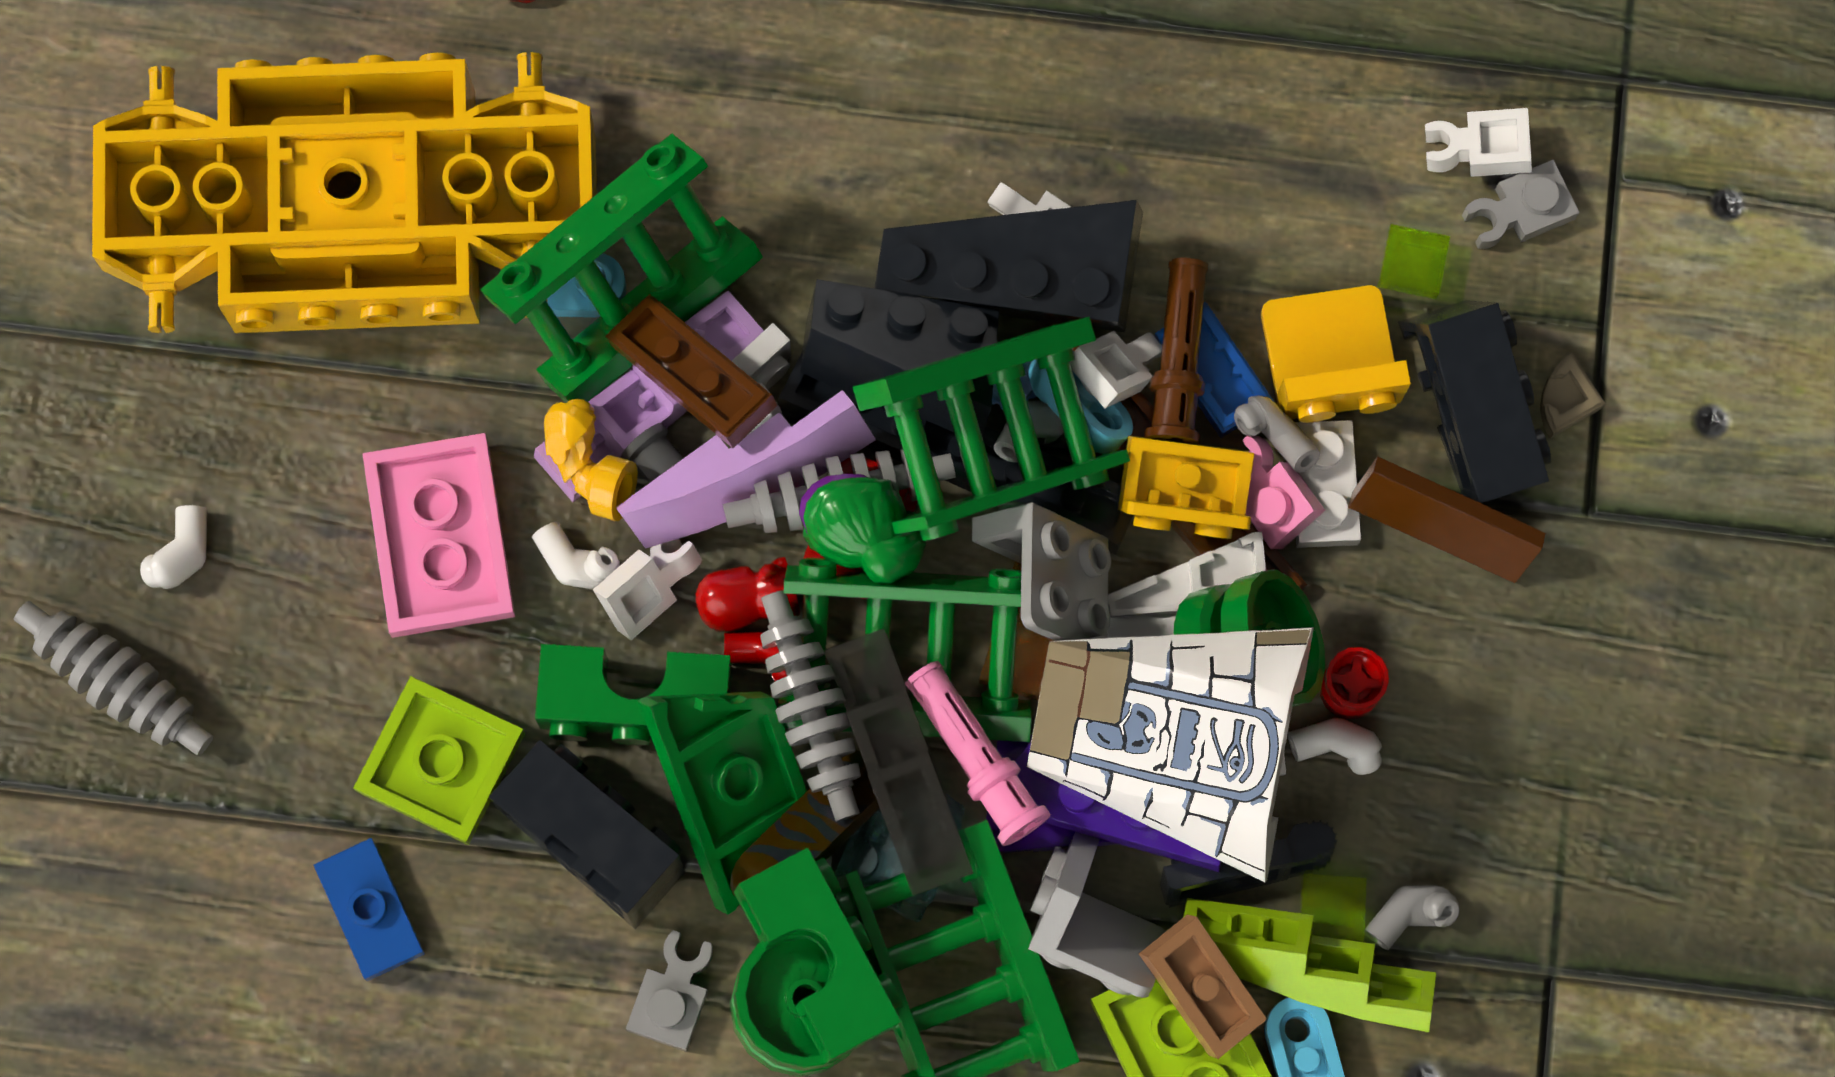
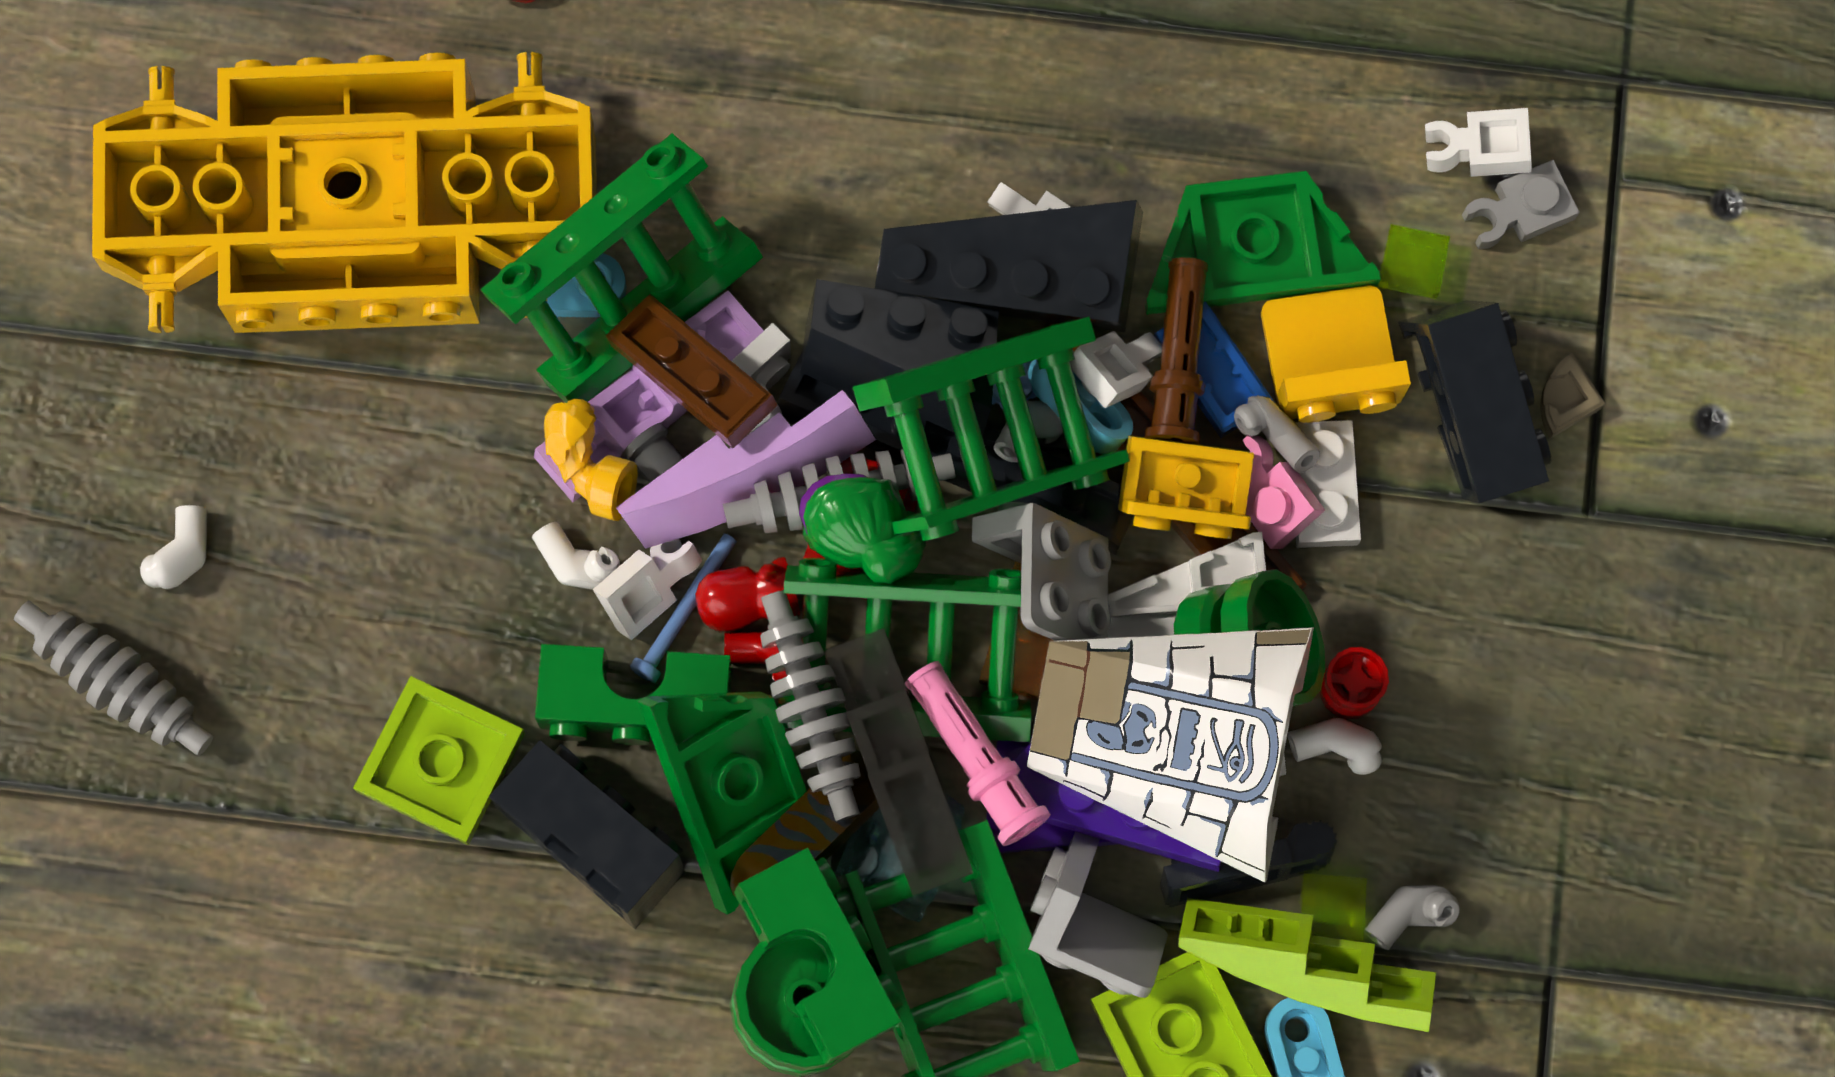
blue plate [313,838,425,982] -> none
bright pink plate [362,433,515,638] -> none
light grey plate [626,930,713,1052] -> none
medium nougat plate [1139,914,1267,1059] -> none
reddish brown tile [1348,456,1546,583] -> none
none -> medium blue piece [630,533,737,683]
none -> green wing [1145,171,1381,315]

